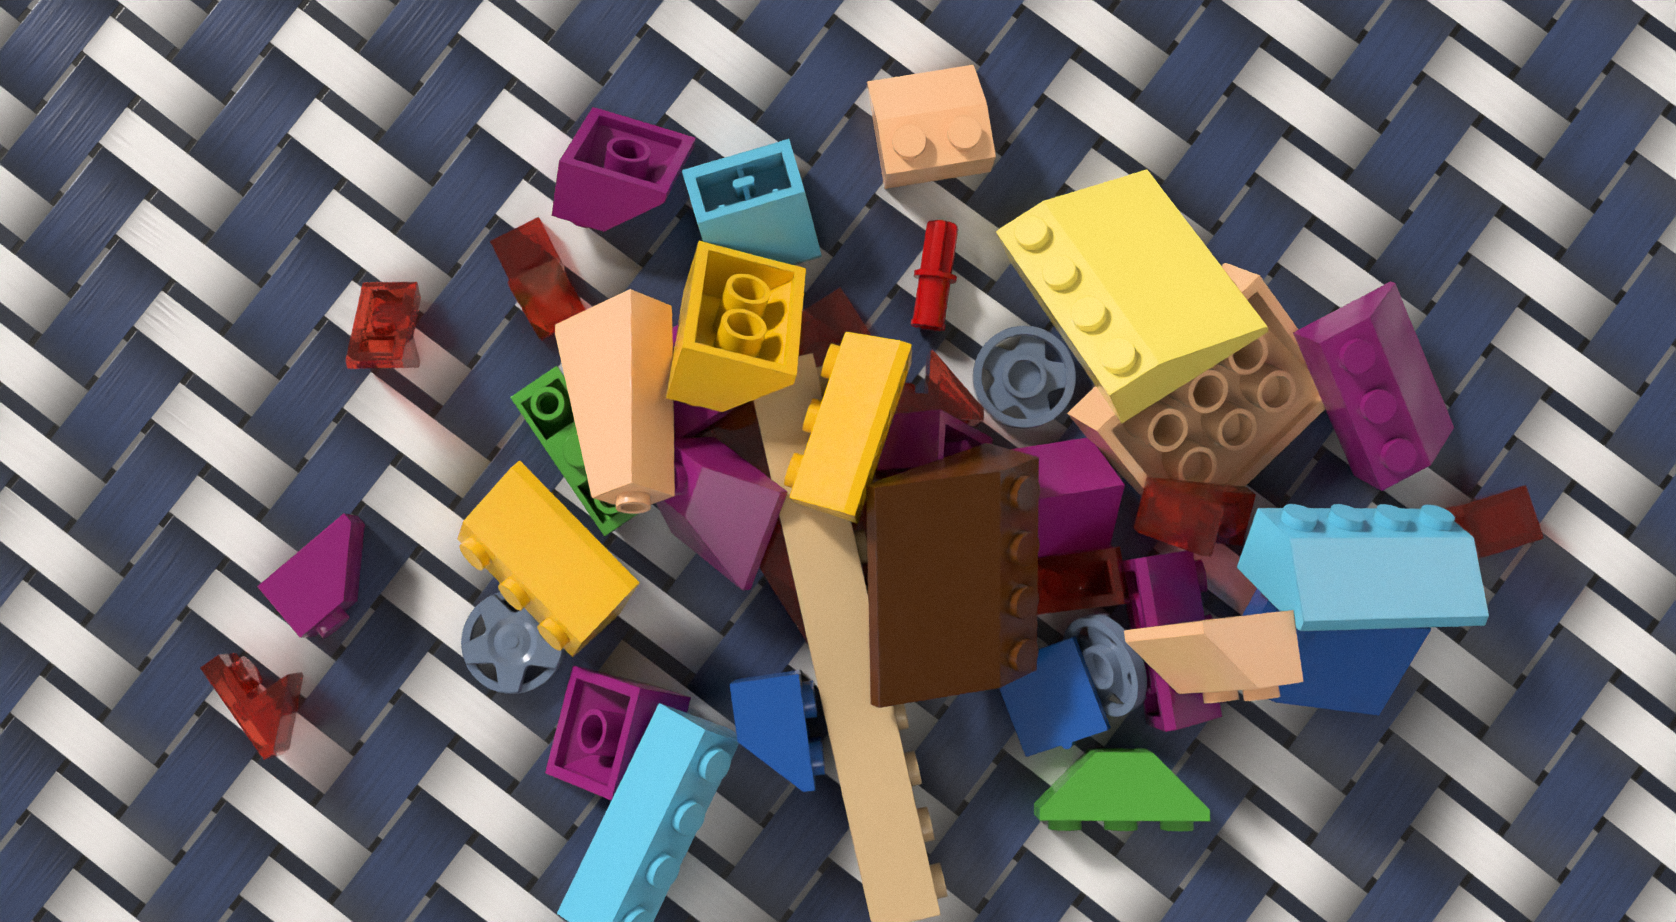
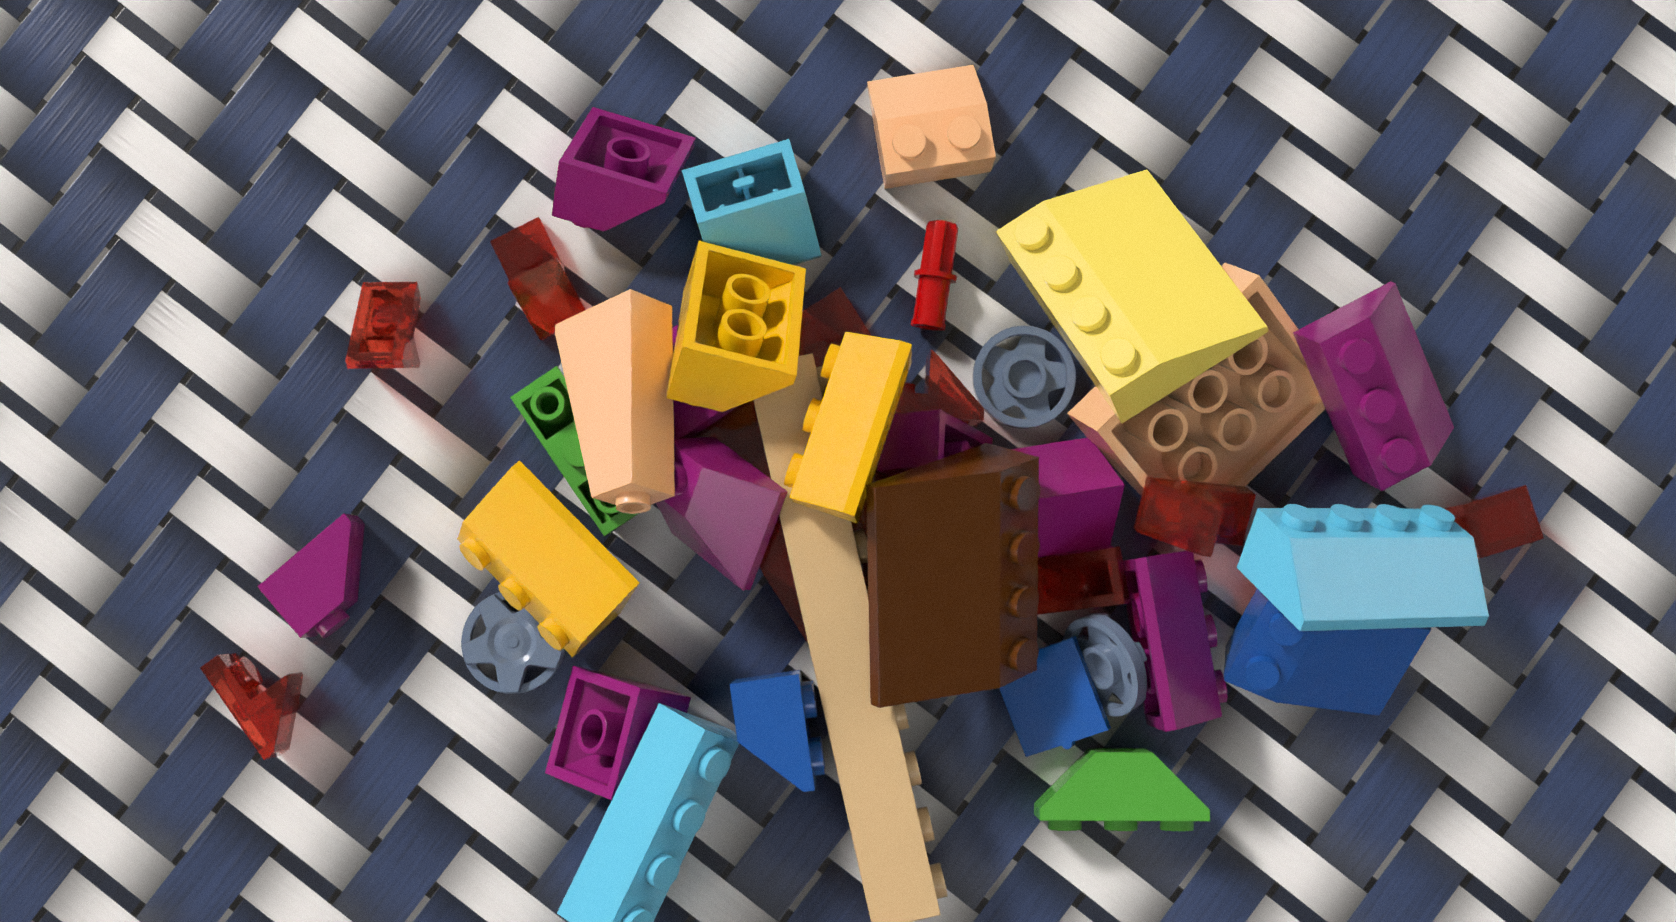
light nougat slope [1124,610,1304,703] -> none

